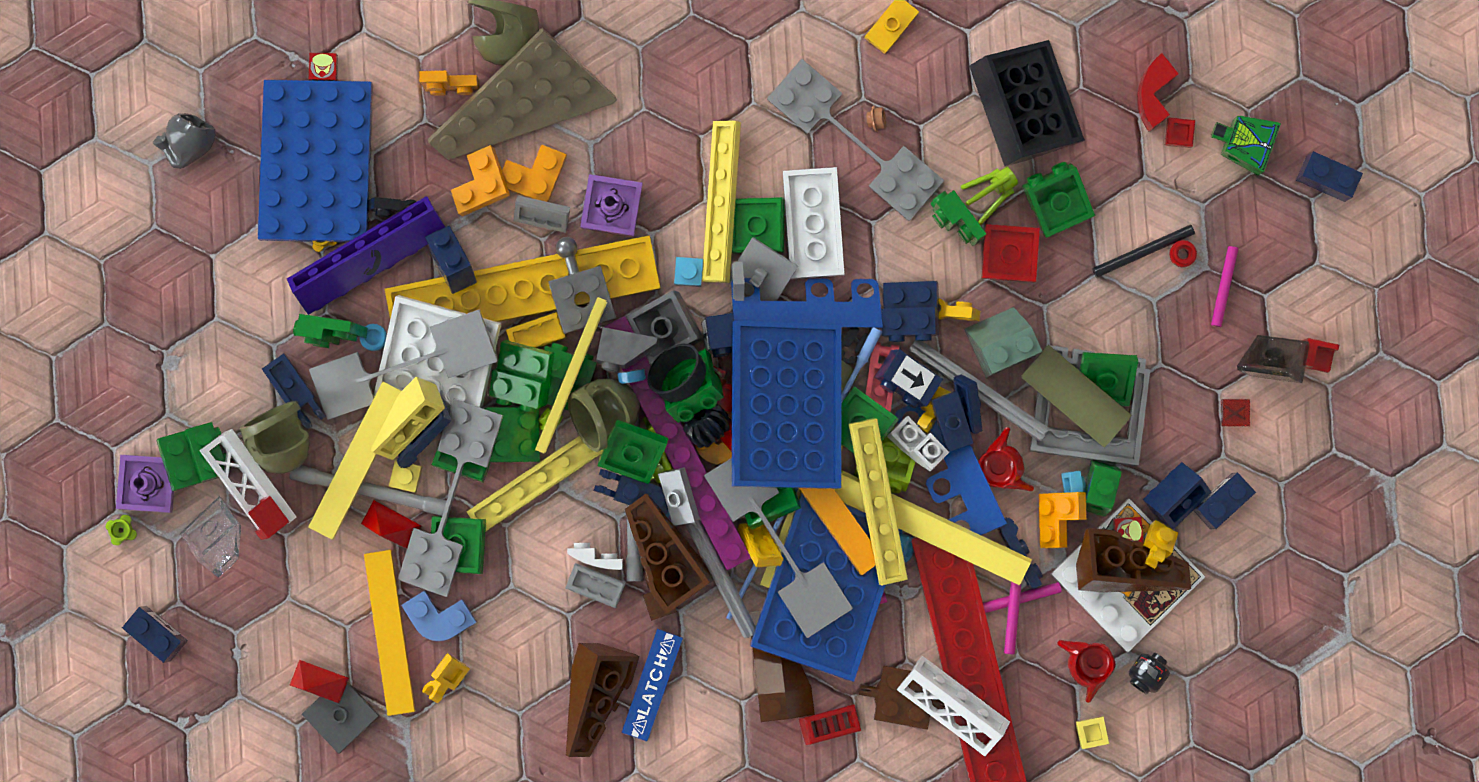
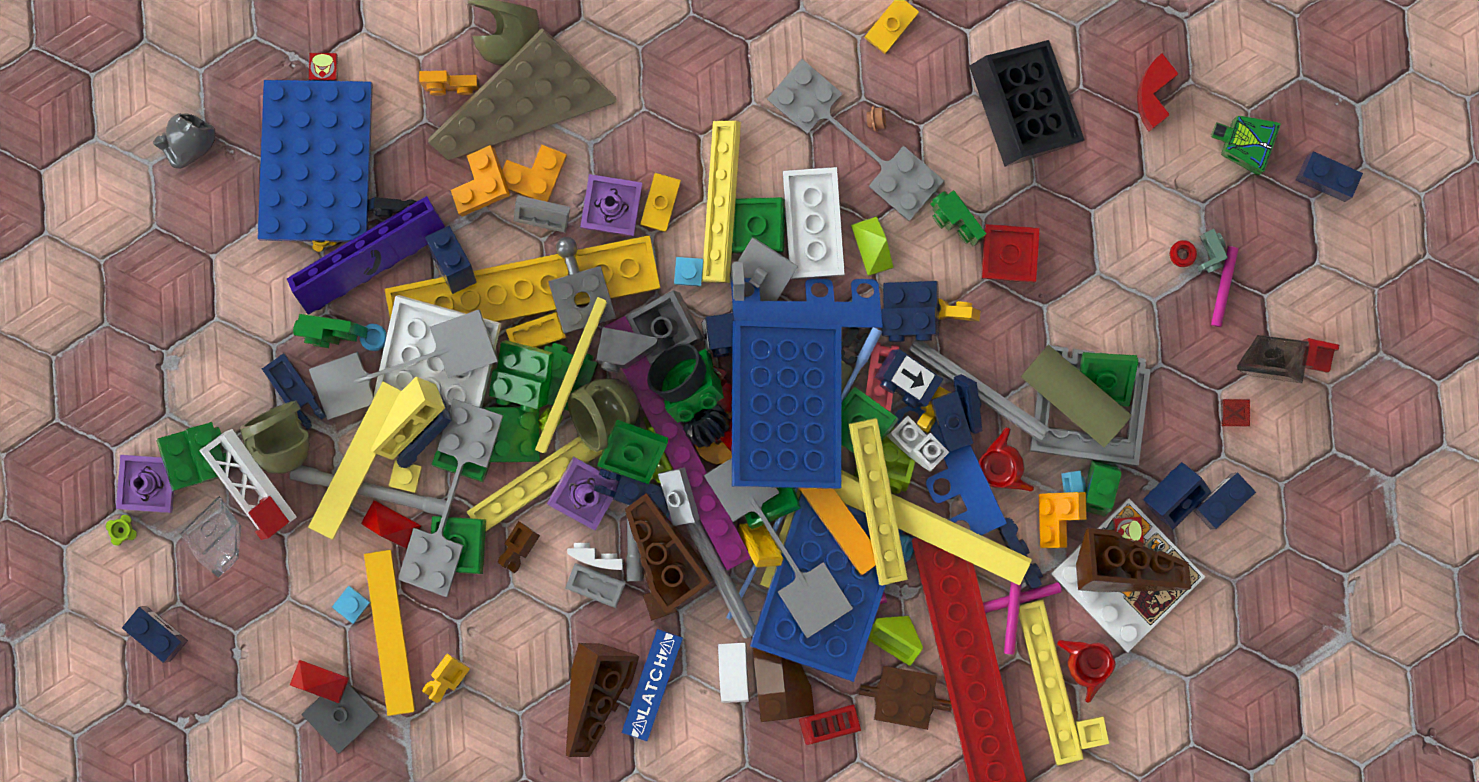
medium blue plate [401,591,477,641] -> none
dark azure tile [617,369,646,384] -> none
white fence [897,656,1010,756] -> none
lime plant [961,167,1019,225] -> none
sand green slope [964,307,1043,378] -> none
green plate [1022,162,1095,238] -> none
black bar [1092,224,1195,278] -> none
black head [1129,652,1170,694] -> none
yellow plate [1143,520,1178,569] -> none
red tile [1165,117,1195,148] -> none
none -> medium azure plate [332,586,371,624]
none -> reddish brown plate [498,521,540,573]
none -> medium lavender plate [547,456,618,530]
none -> yellow plate [640,173,681,232]
none -> white slope [718,643,749,703]
none -> lime slope [851,217,894,276]
none -> lime slope [868,616,923,666]
none -> light yellow tile [1019,599,1084,766]
none -> sand green bracket [1197,229,1228,273]

